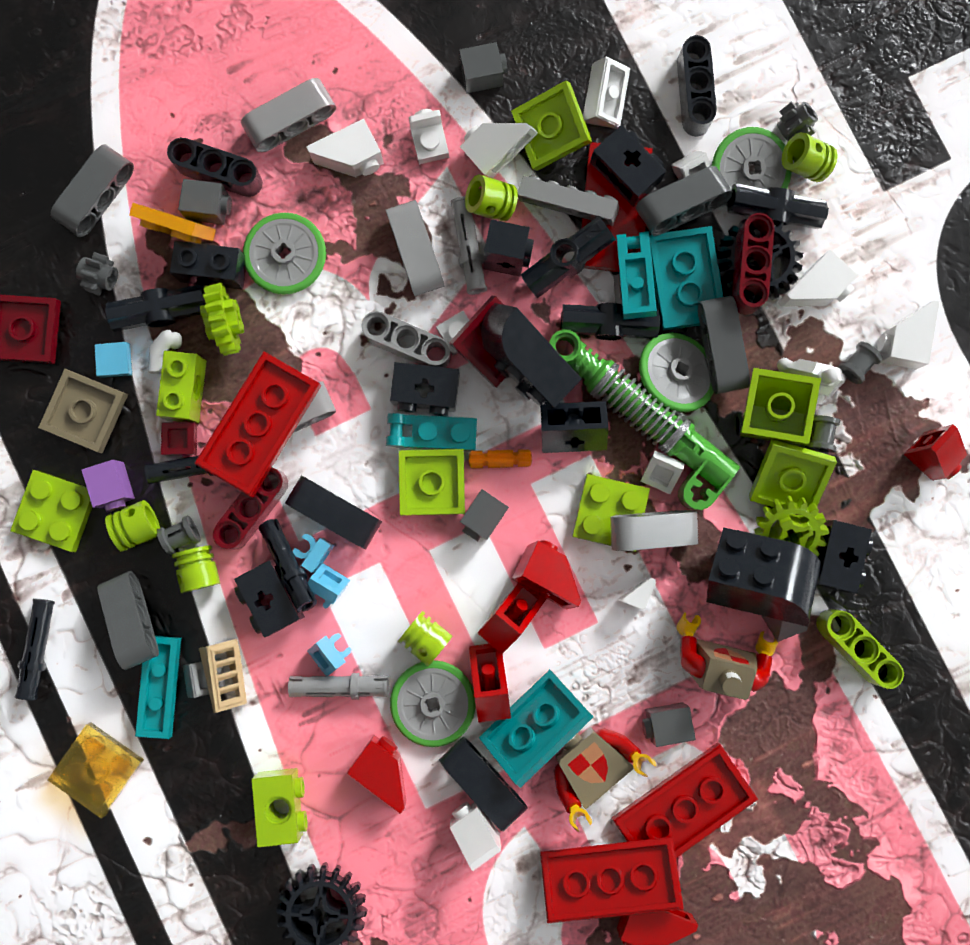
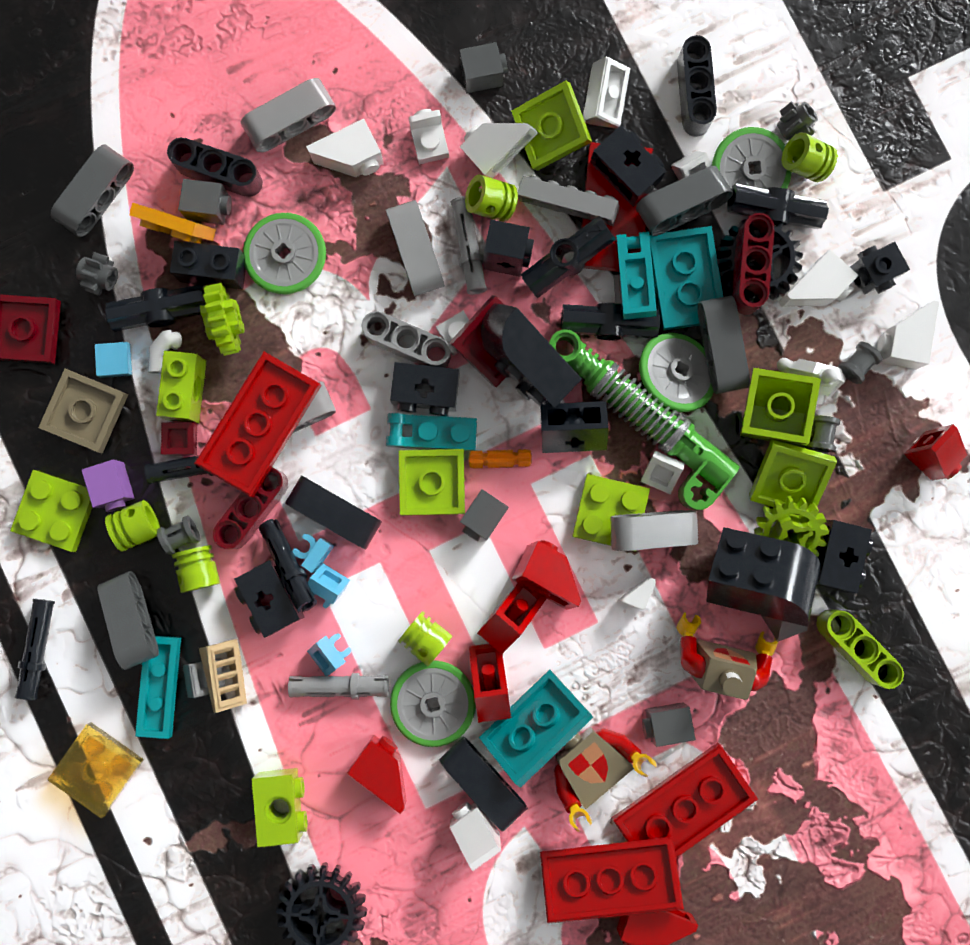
none -> black brick [850,241,910,295]

